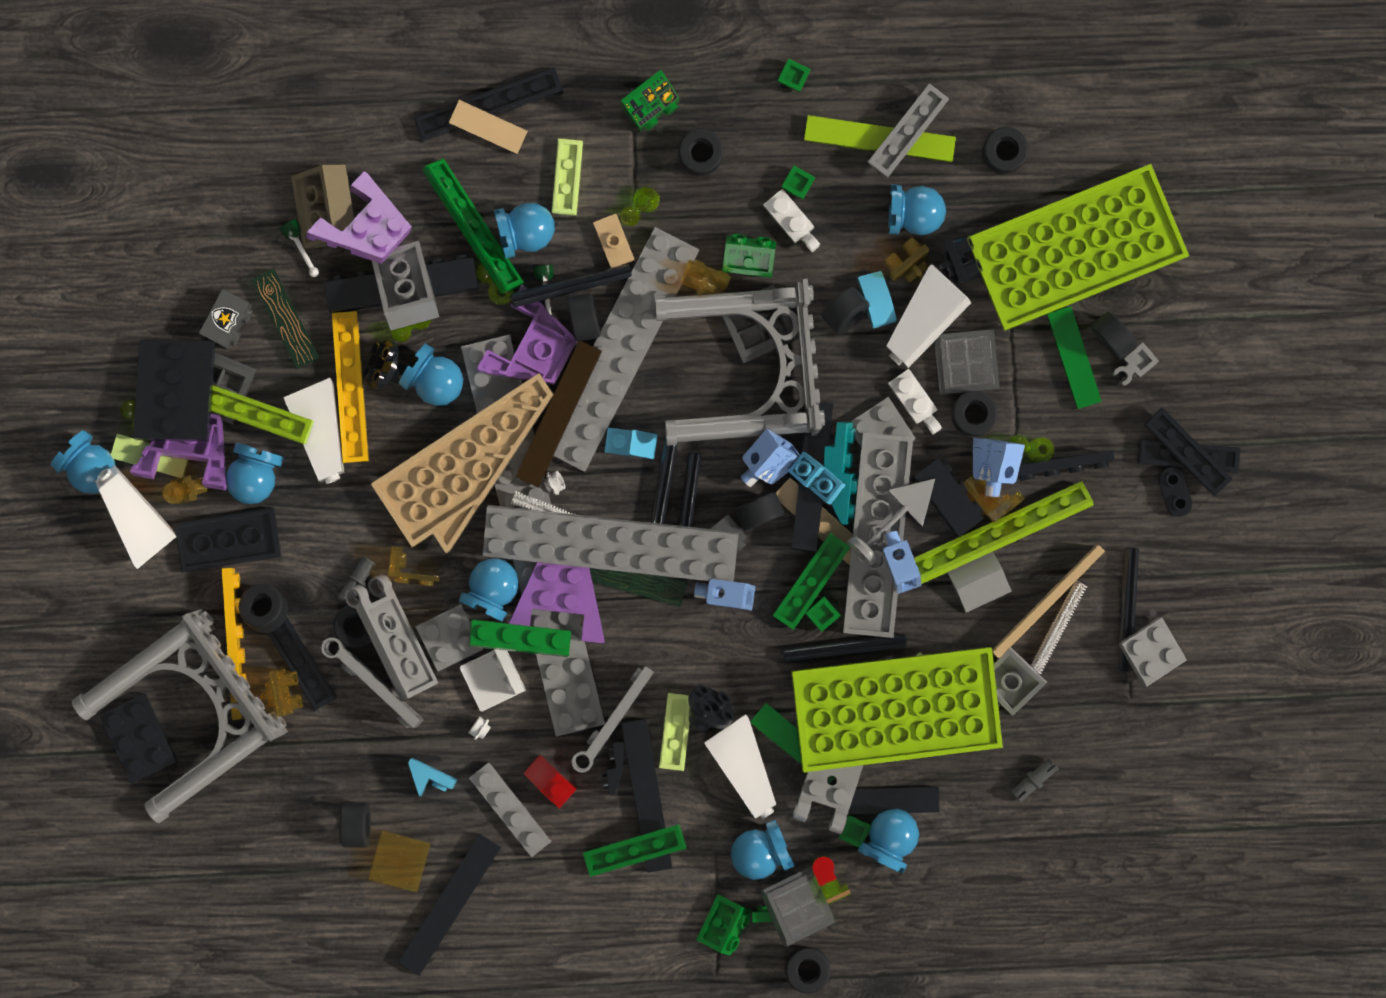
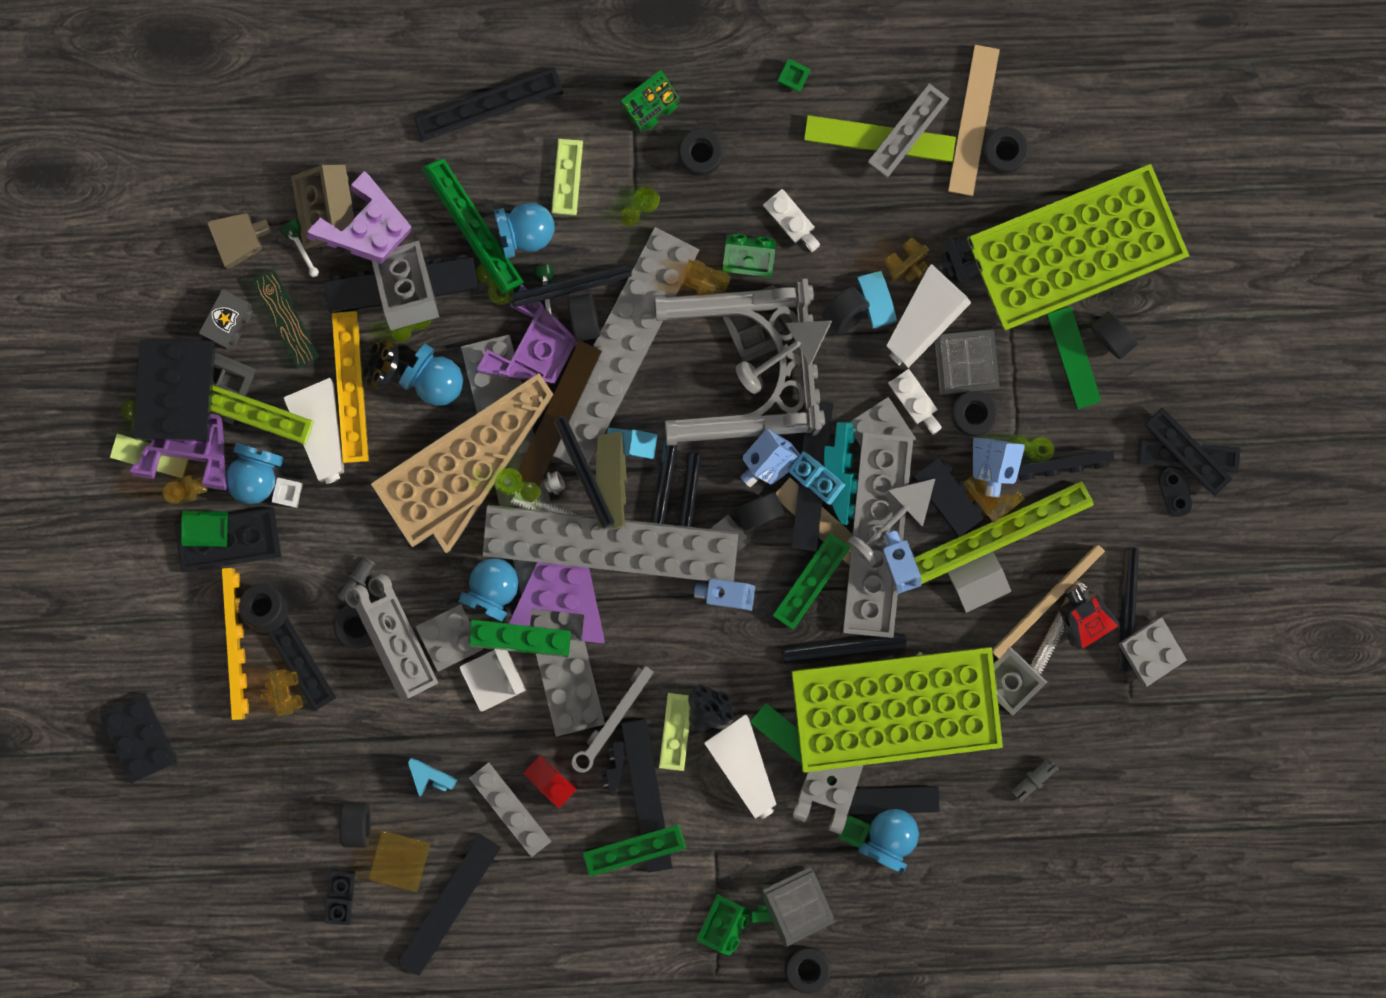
dark azure tile [50,430,116,494] -> none
light grey arch [72,609,288,823] -> none
white slope [95,465,176,569] -> none
light grey hinge [321,638,424,728] -> none
clear yellow bracket [388,546,440,586] -> none
tan tile [449,100,528,154] -> none
white plate [468,717,491,740] -> none
clear green tile [589,568,687,607] -> none
tan plate [593,214,635,268] -> none
dark azure tile [730,820,794,880] -> none
green plate [781,165,816,200] -> none
green plate [805,597,841,632] -> none
leg [812,856,851,905] -> none
dark azure tile [888,184,946,236] -> none
light grey plate [1113,343,1159,386] -> none
none -> green piece [181,511,228,547]
none -> dark tan torso [207,214,272,269]
none -> white plate [272,477,303,508]
none -> black slope [324,869,356,926]
none -> clear neon green plate [495,468,540,502]
none -> black axle [554,416,615,529]
none -> olive slope [596,432,627,531]
none -> light grey piece [736,321,832,394]
none -> tan tile [948,45,1000,197]
none -> torso [1059,585,1120,650]

